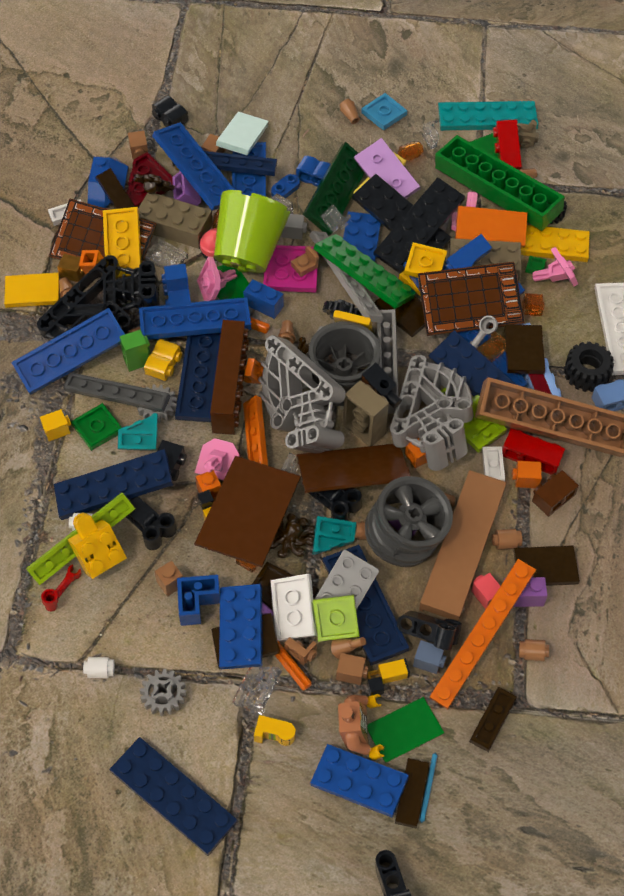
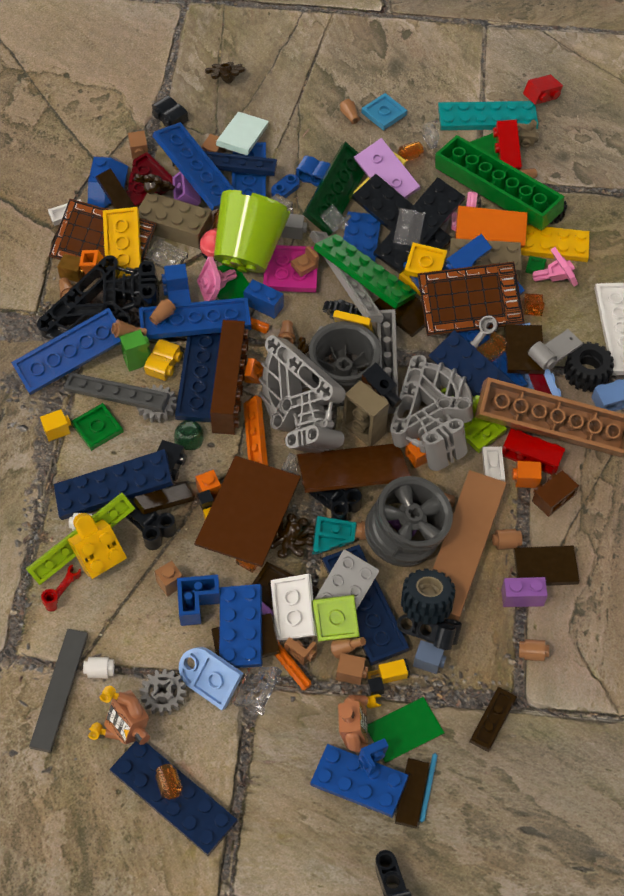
yellow tile [4,272,60,308] -> none
teal wing [118,413,158,451] -> none
bright pink piece [195,438,240,481] -> none
yellow leg [254,715,296,746] -> none
orange plate [430,559,536,710] -> none
coral brick [471,573,500,610] -> none
none -> dark grey tile [29,629,88,753]
none -> nougat torso [88,685,150,745]
none -> medium nougat cone [111,319,147,338]
none -> dark brown tile [133,484,195,515]
none -> medium nougat cone [149,298,176,325]
none -> clear orange brick [155,764,183,800]
none -> clear green helmet [174,420,204,450]
none -> light blue plate [179,647,244,710]
none -> dark brown animal [205,62,245,84]
none -> blue bracket [358,738,389,776]
none -> clear plate [393,208,425,246]
none -> black wheel [401,569,456,625]
none -> red brick [523,74,563,105]
none -> light grey door [528,329,583,370]

